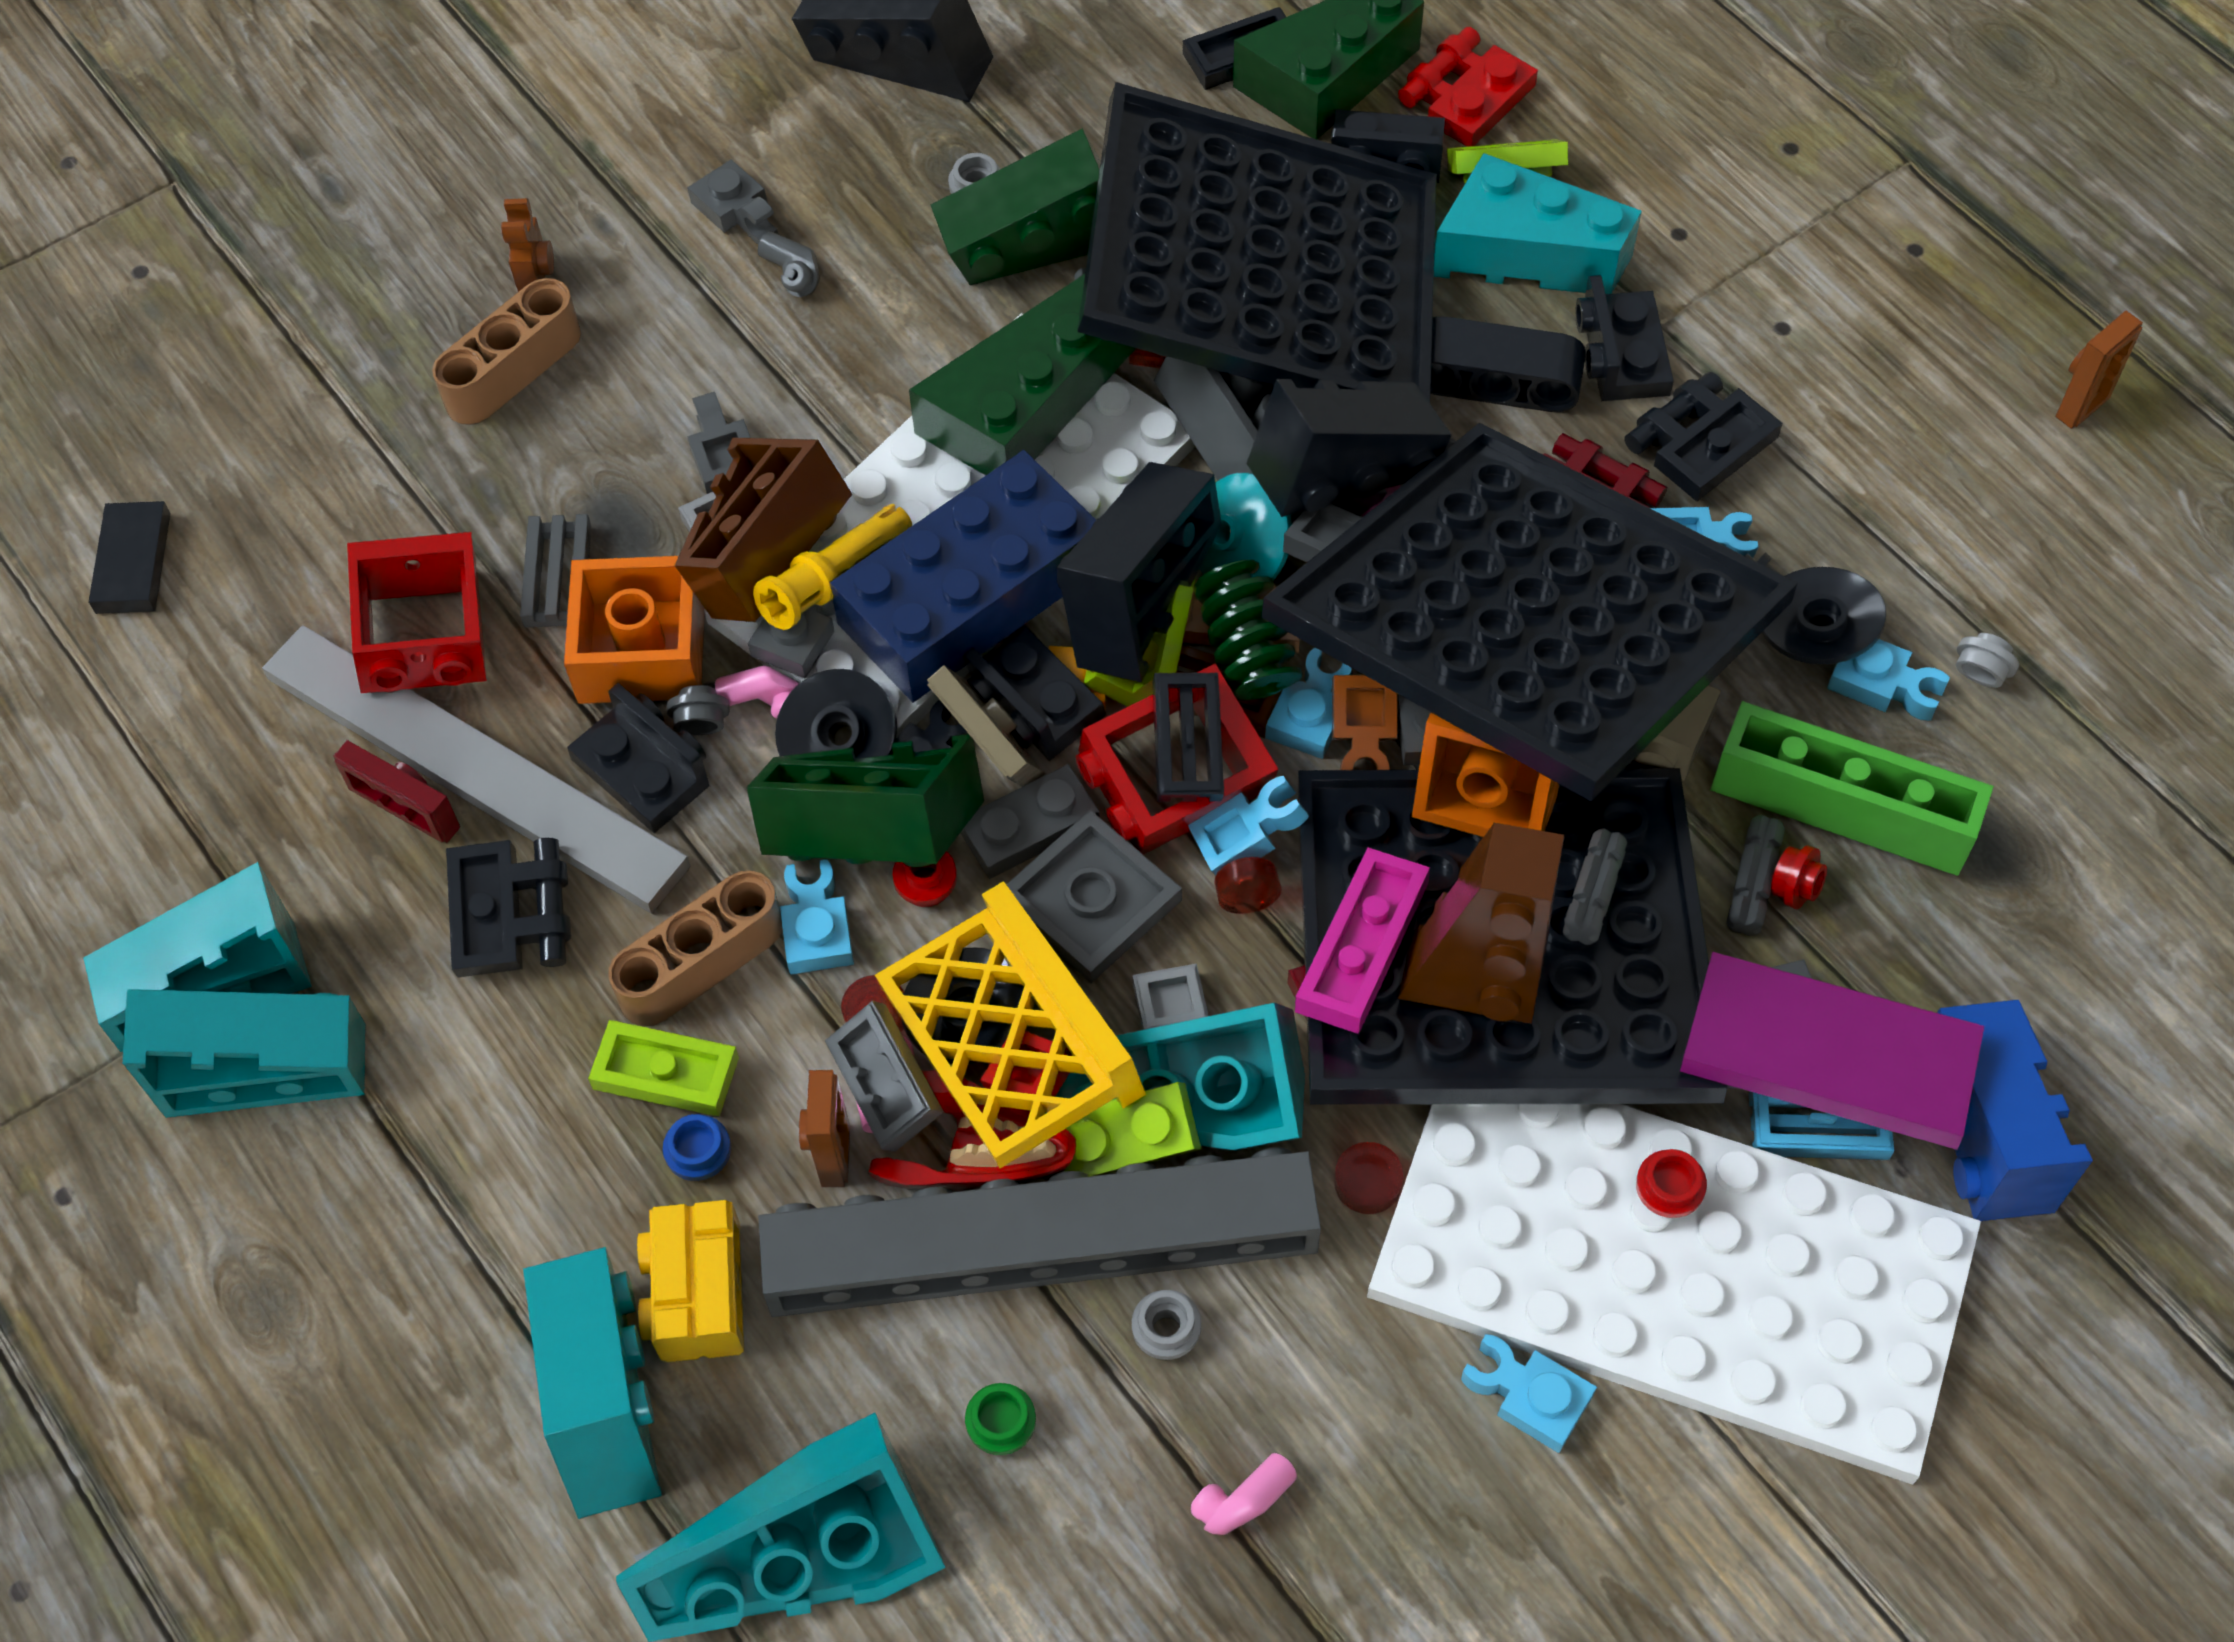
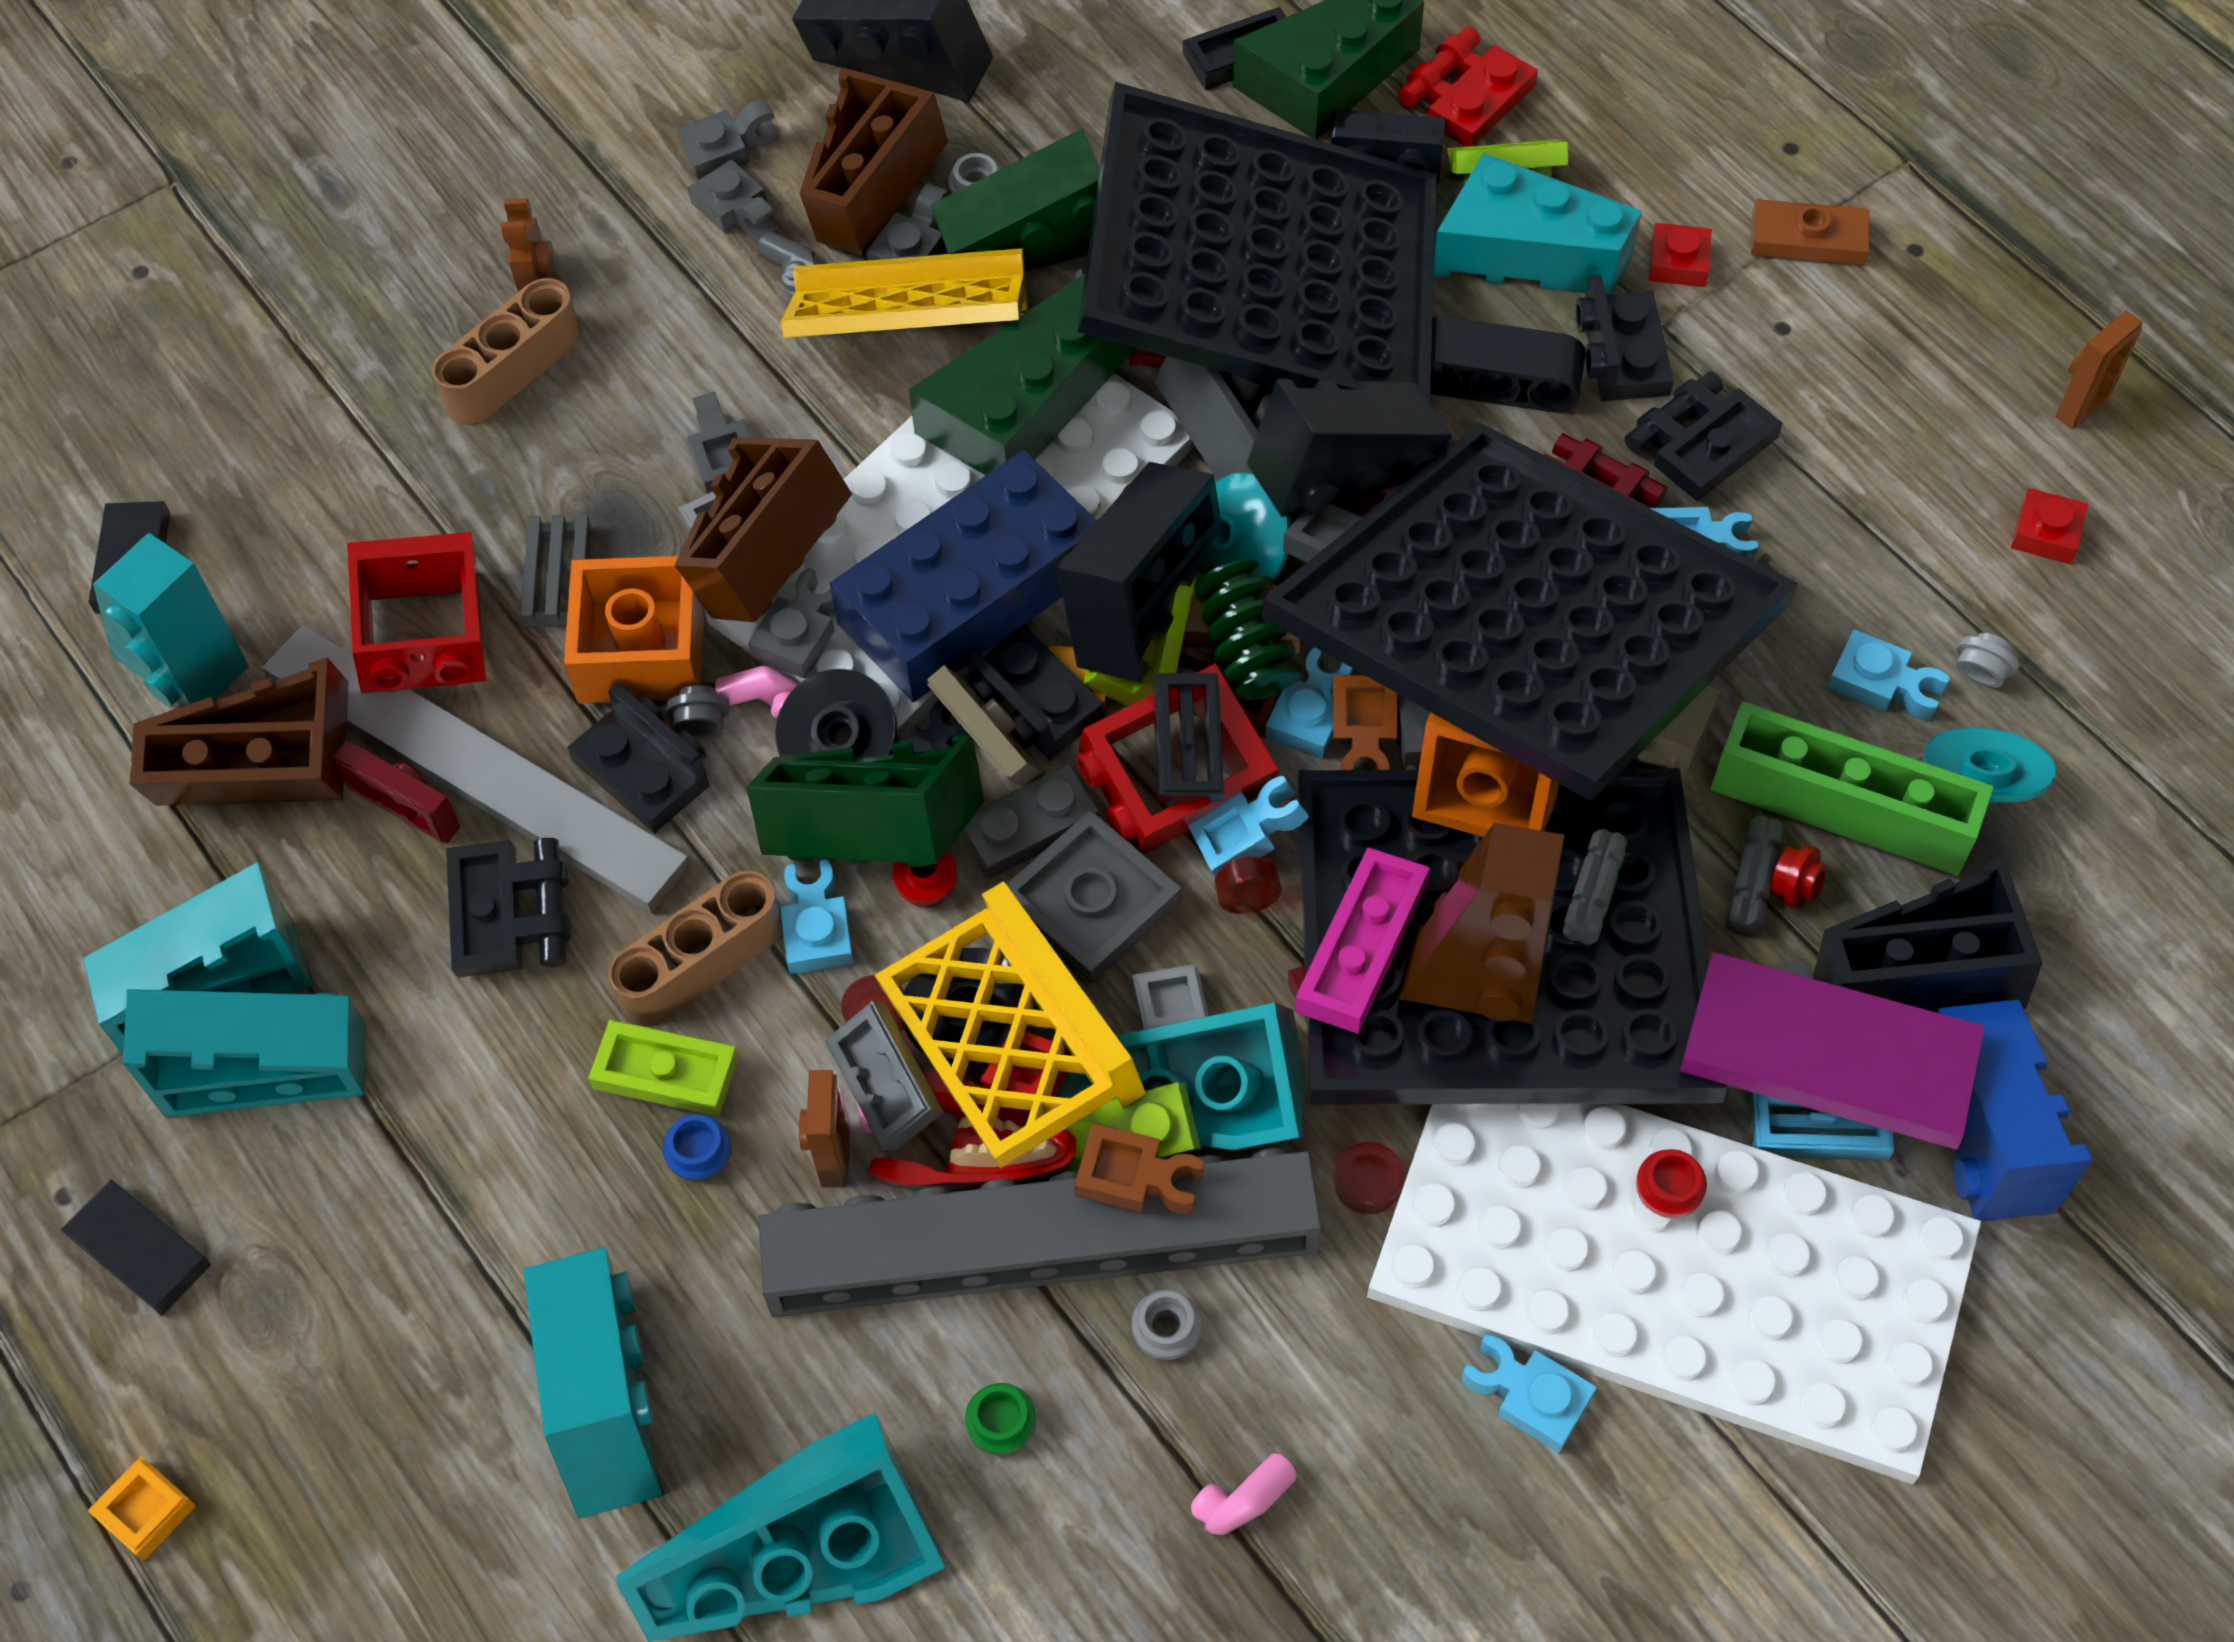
yellow brick [637,1200,744,1362] -> none
yellow pin [753,504,913,630] -> none
black dish [1762,567,1886,664] -> none
none -> black tile [60,1179,211,1317]
none -> light orange tile [88,1456,196,1562]
none -> teal wedge [93,533,249,707]
none -> reddish brown wedge [129,657,349,806]
none -> dark grey plate [676,99,779,180]
none -> yellow fence [781,248,1028,338]
none -> reddish brown wedge [799,67,949,256]
none -> dark grey plate [866,183,949,260]
none -> dark orange plate [1074,1123,1204,1214]
none -> red plate [1648,223,1712,287]
none -> dark orange plate [1751,199,1869,265]
none -> black wedge [1813,857,2043,1013]
none -> teal dish [1923,727,2056,803]
none -> red plate [2011,488,2088,564]

